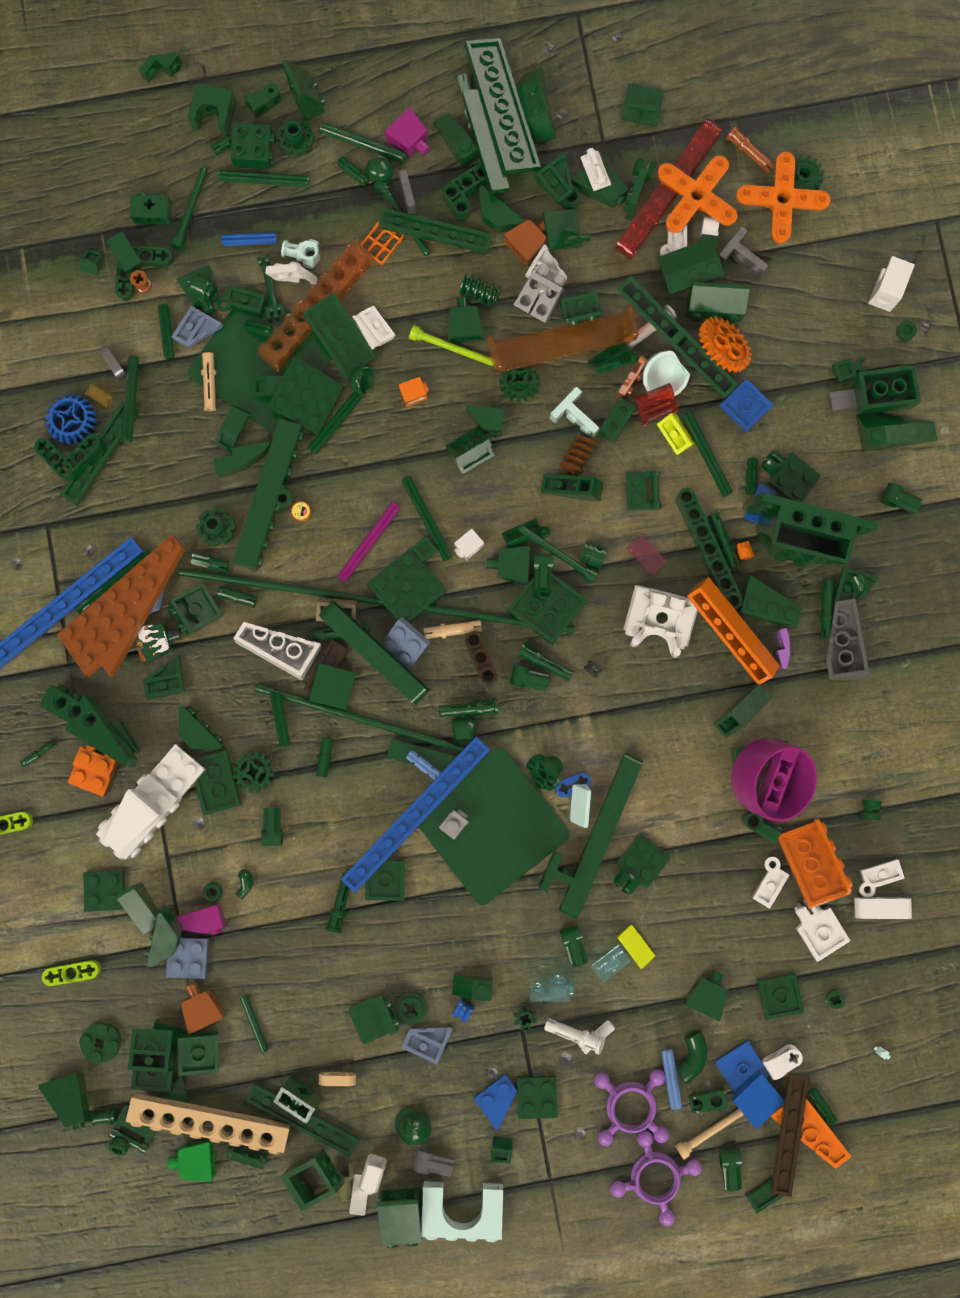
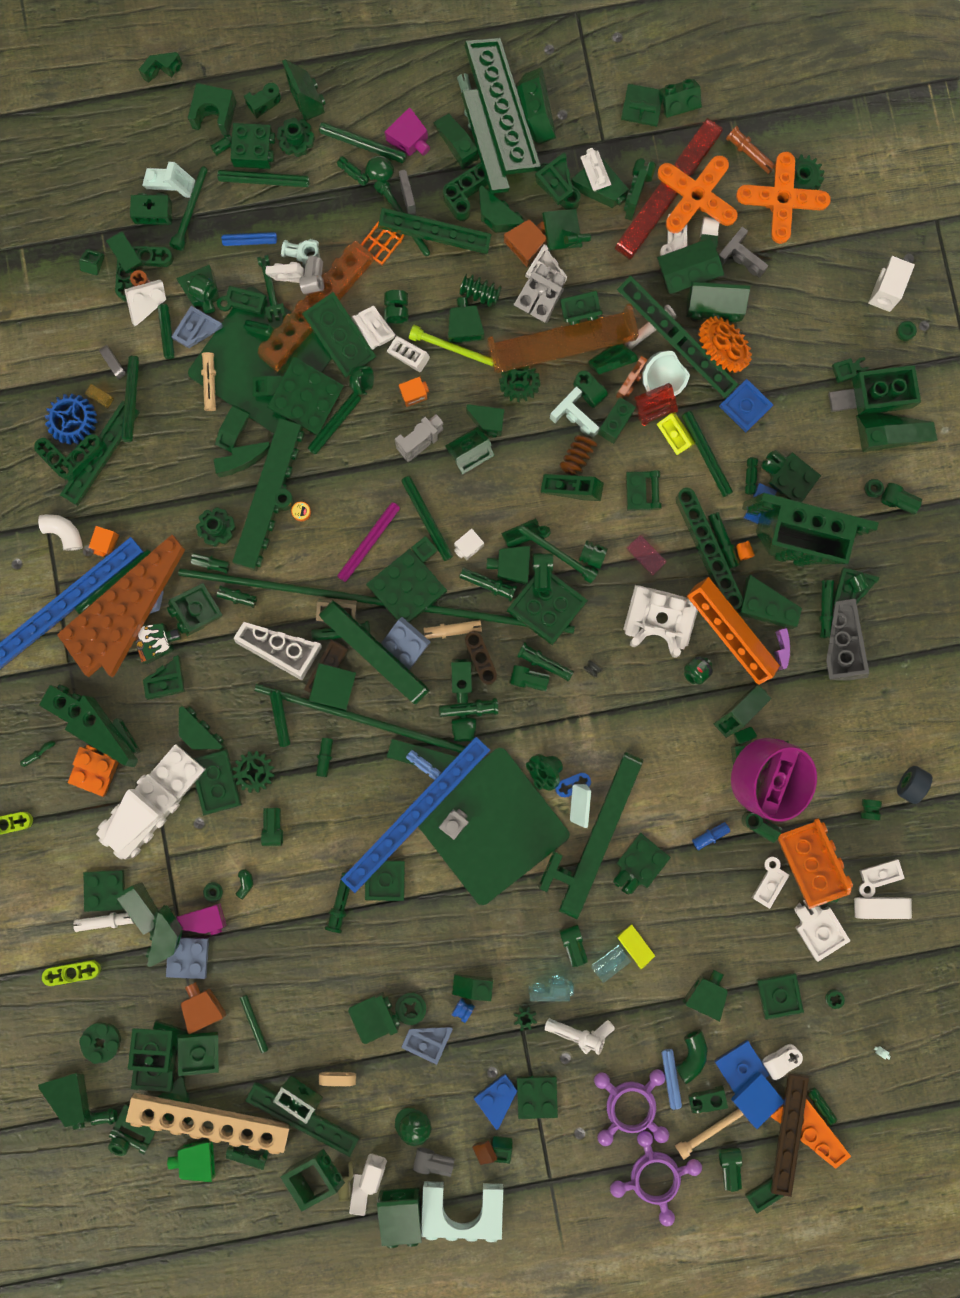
none -> white cylinder [38,514,83,550]
none -> white pin [73,912,134,932]
none -> orange brick [88,526,119,557]
none -> white wing [124,280,166,326]
none -> light aqua bracket [142,162,196,198]
none -> light grey piece [299,256,324,294]
none -> dark green wheel [384,290,409,324]
none -> white slope [387,336,430,372]
none -> light grey hips [395,414,443,462]
none -> dark green torso [451,659,472,703]
none -> dark green pin [459,567,518,602]
none -> reddish brown tile [472,1141,497,1165]
none -> dark green piece [573,371,608,408]
none -> dark green bracket [659,79,702,118]
none -> dark green head [684,656,713,685]
none -> blue axle [692,822,730,851]
none -> dark green slope [734,726,757,746]
none -> dark green plate [864,479,884,498]
none -> black wheel [897,766,933,804]

